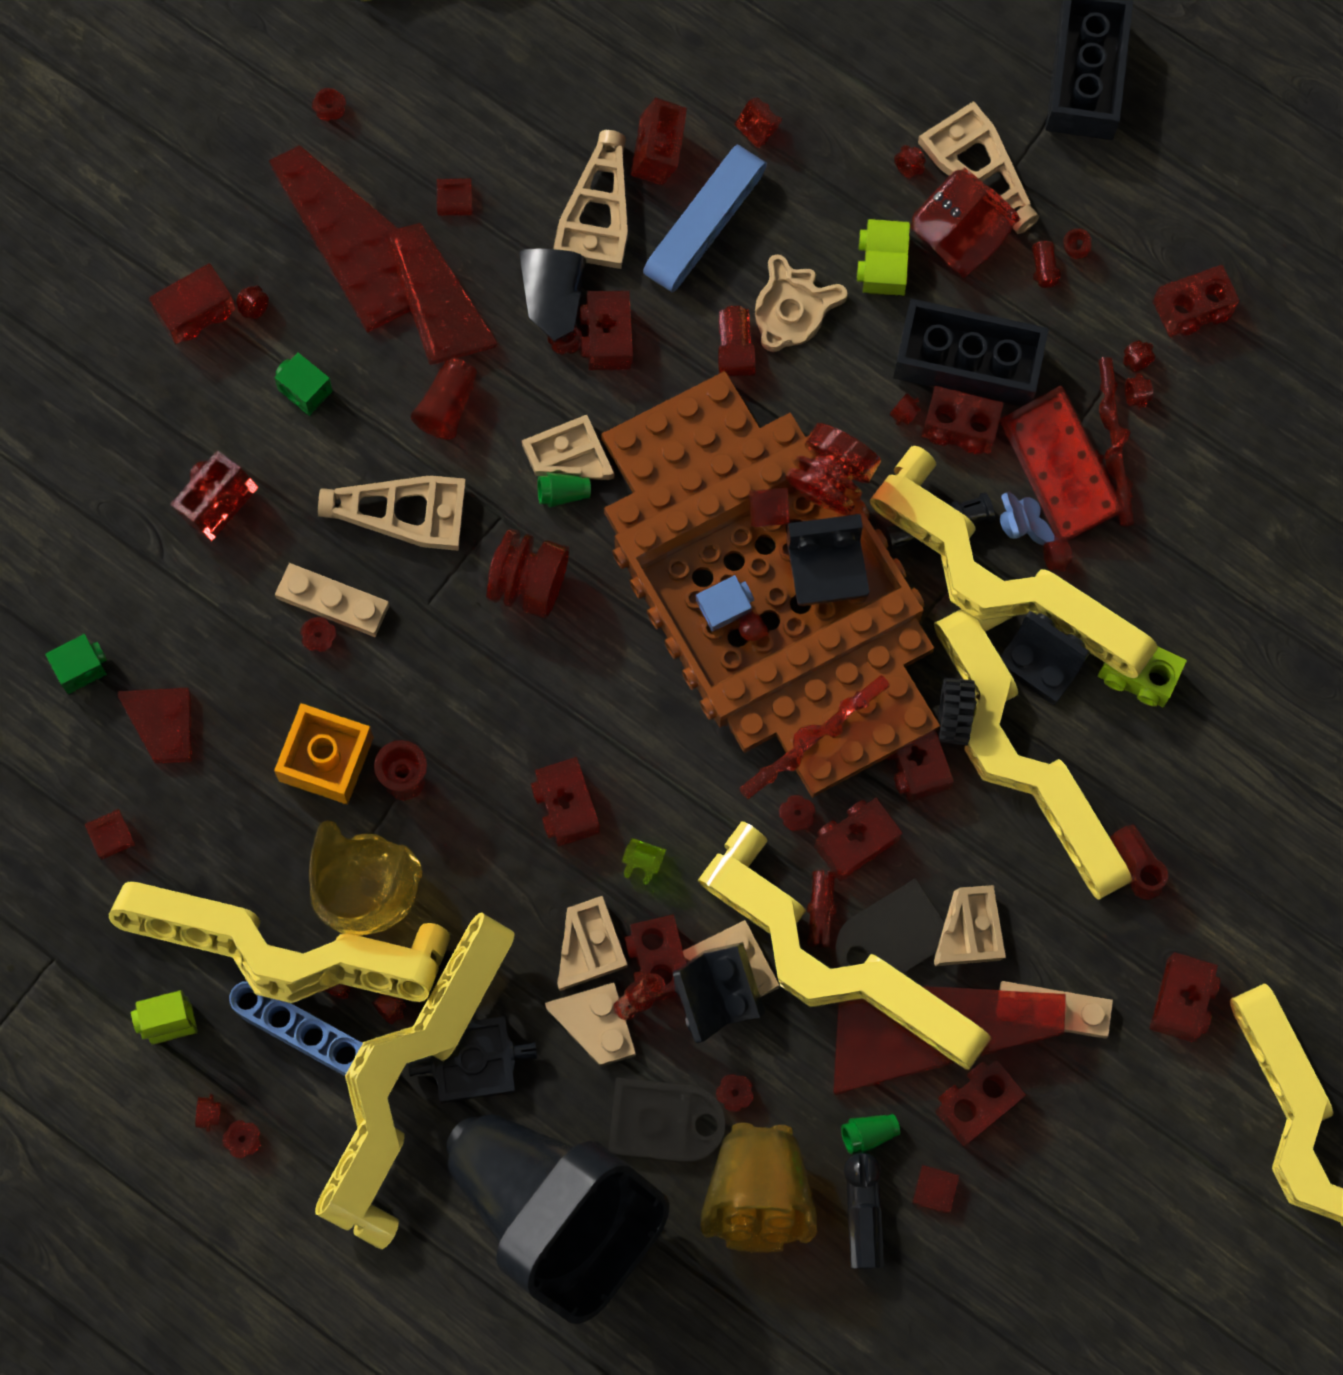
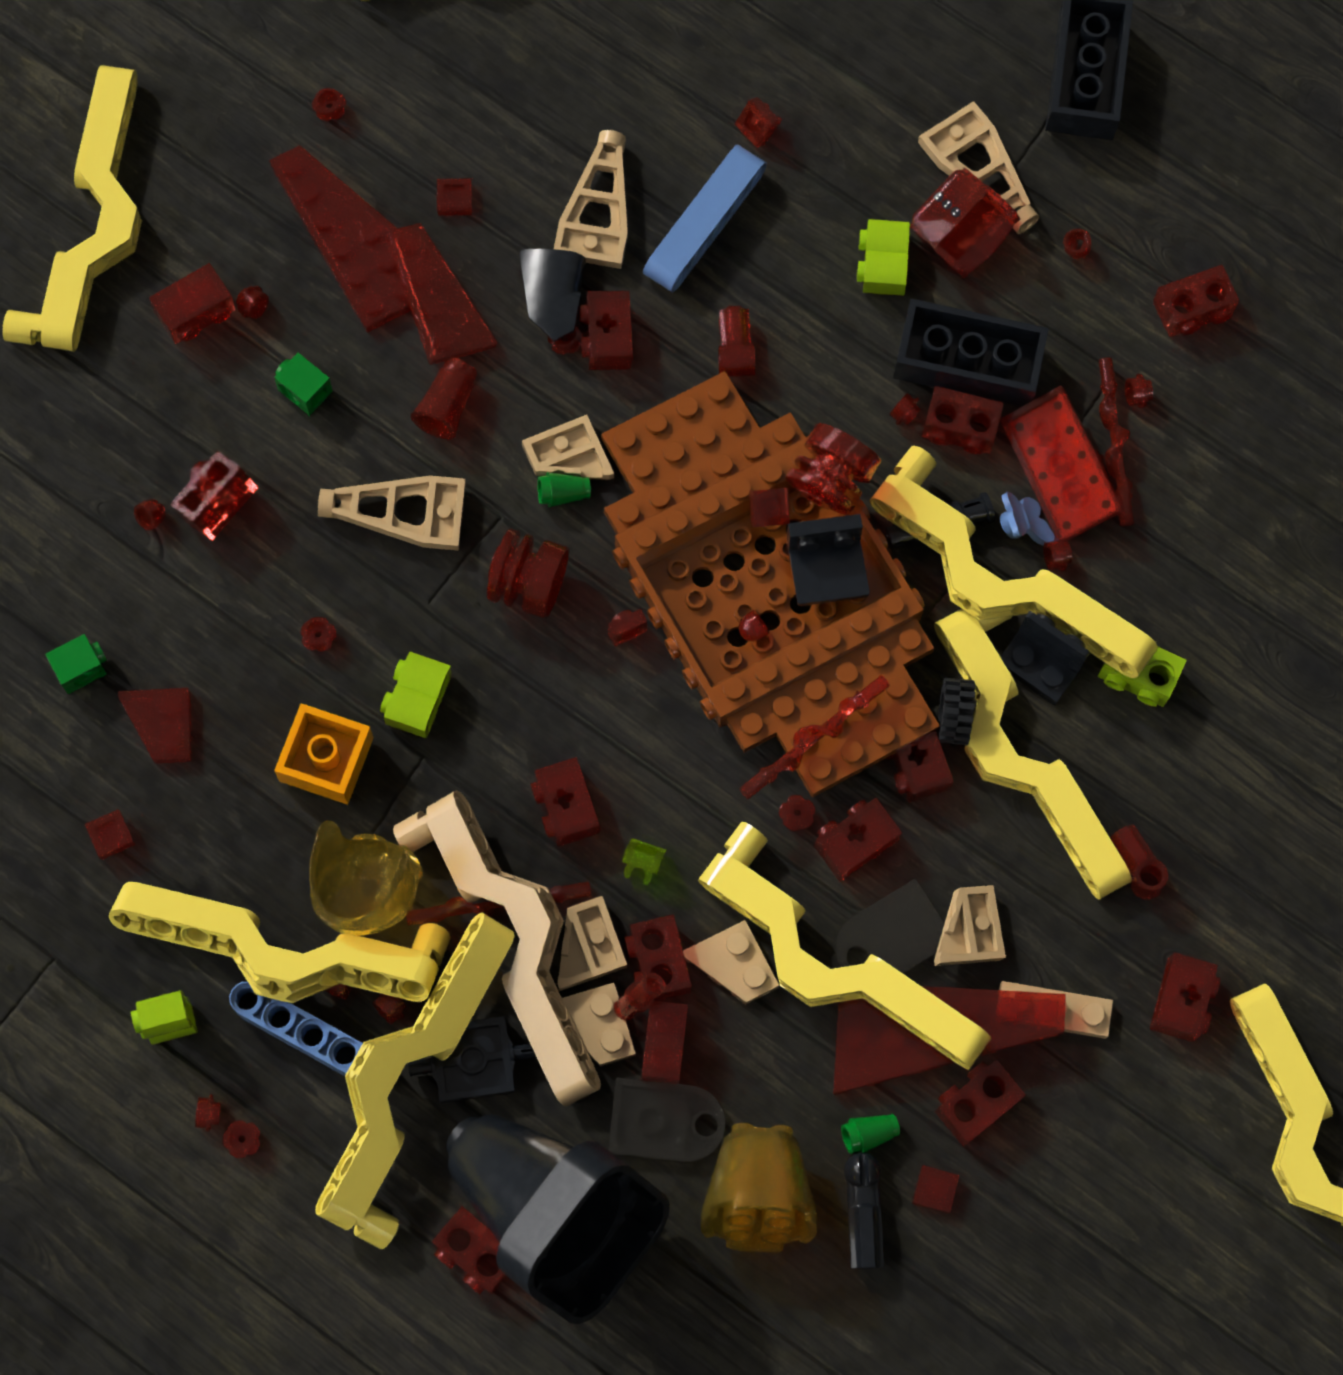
tan plate [275,563,390,637] -> none
clear red plant [374,740,427,801] -> none
clear red brick [631,97,687,186] -> none
black bracket [673,942,766,1043] -> none
medium blue brick [696,575,754,632] -> none
clear red plate [716,1074,753,1112] -> none
tan tile [755,255,848,352] -> none
clear red pin [807,870,836,948] -> none
clear red plate [894,145,926,178] -> none
clear red pin [1032,241,1061,288] -> none
clear red plate [1123,340,1156,372] -> none
none -> light yellow beam [2,65,142,352]
none -> clear red hinge [134,499,166,530]
none -> lime brick [380,652,452,738]
none -> tan beam [393,790,601,1106]
none -> clear red piece [405,882,591,926]
none -> clear red brick [432,1206,507,1295]
none -> clear red plate [608,609,647,647]
none -> clear red brick [641,1000,688,1086]

